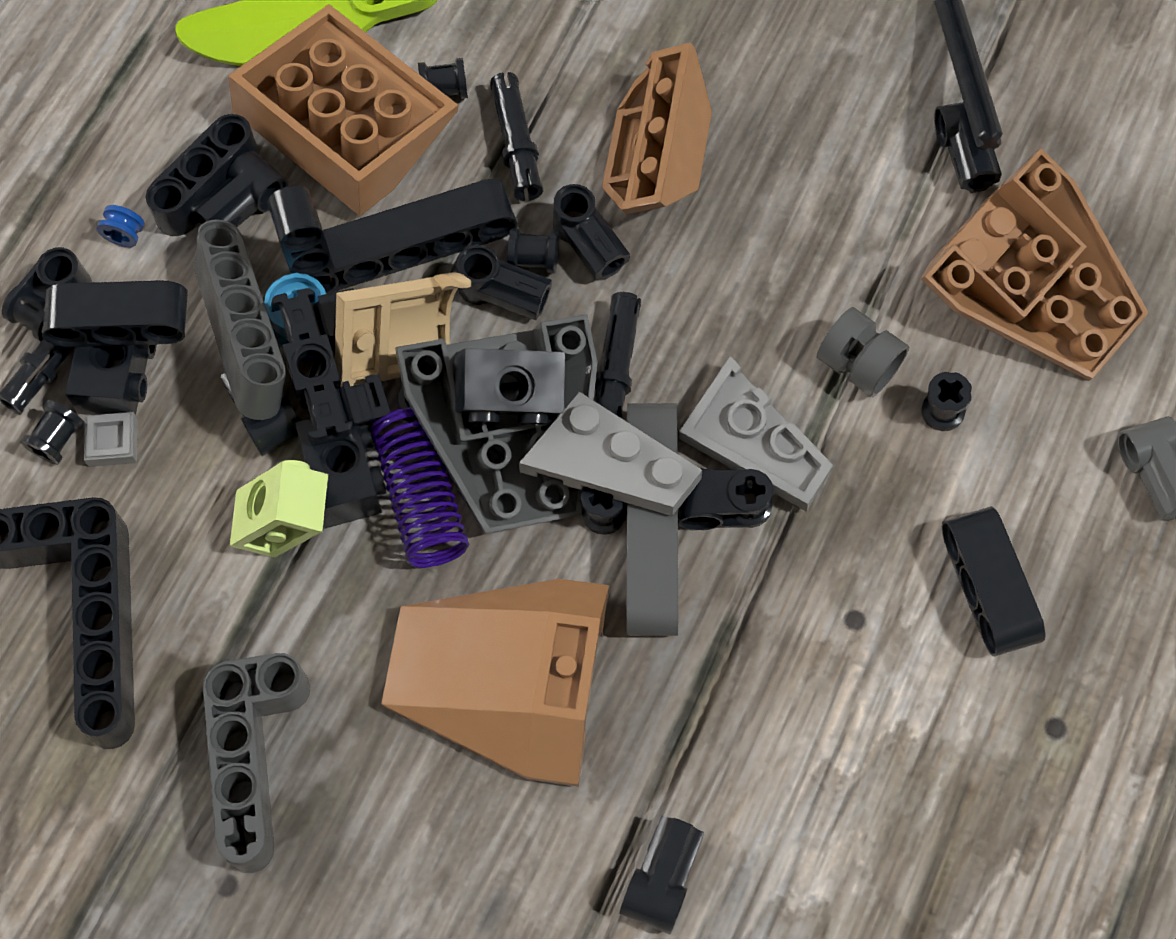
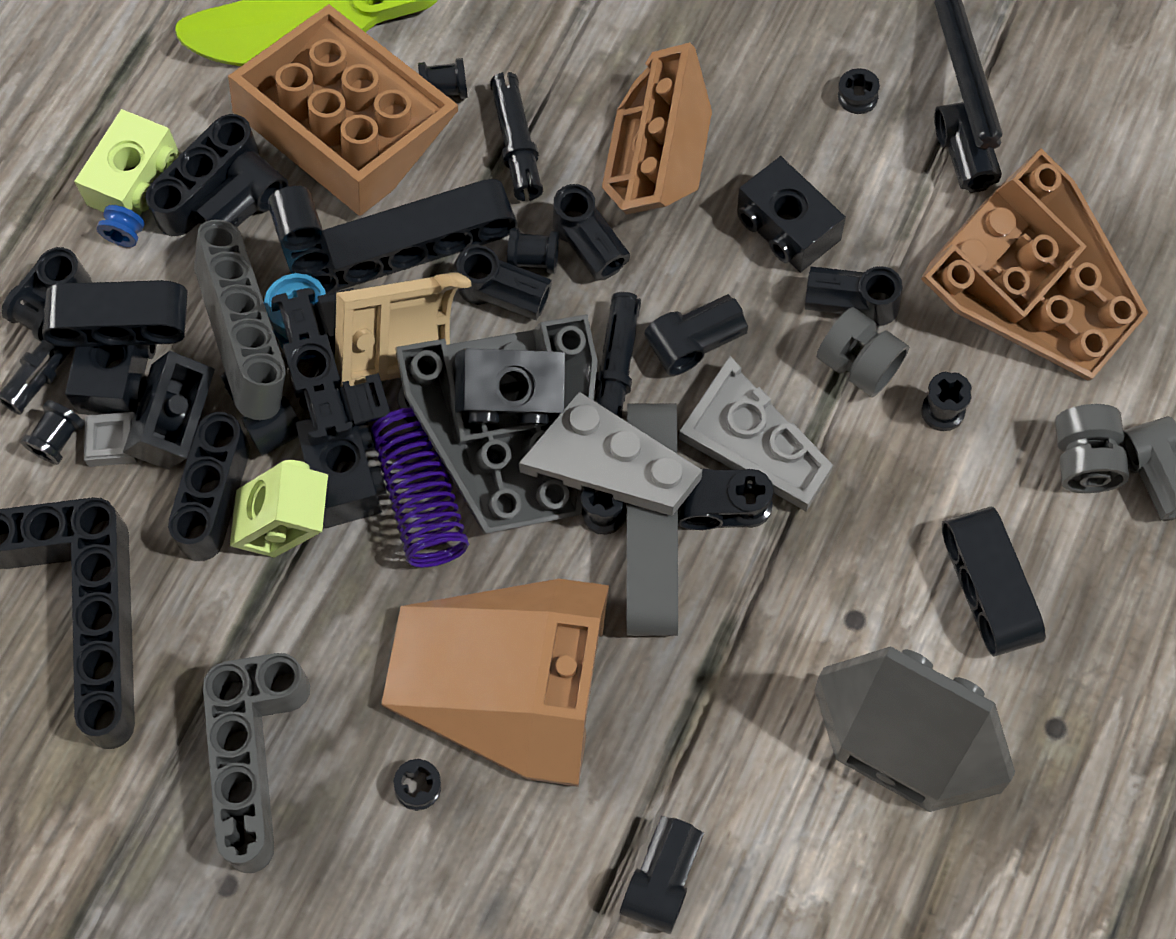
none -> yellowish green brick [74,109,179,216]
none -> black brick [123,350,215,470]
none -> black beam [168,412,250,561]
none -> black bush [393,759,441,811]
none -> black piece [644,294,748,376]
none -> black brick [737,156,846,273]
none -> black piece [805,266,903,326]
none -> dark grey wedge [814,646,1015,812]
none -> black bush [838,68,880,114]
none -> dark grey wheel [1055,404,1129,493]

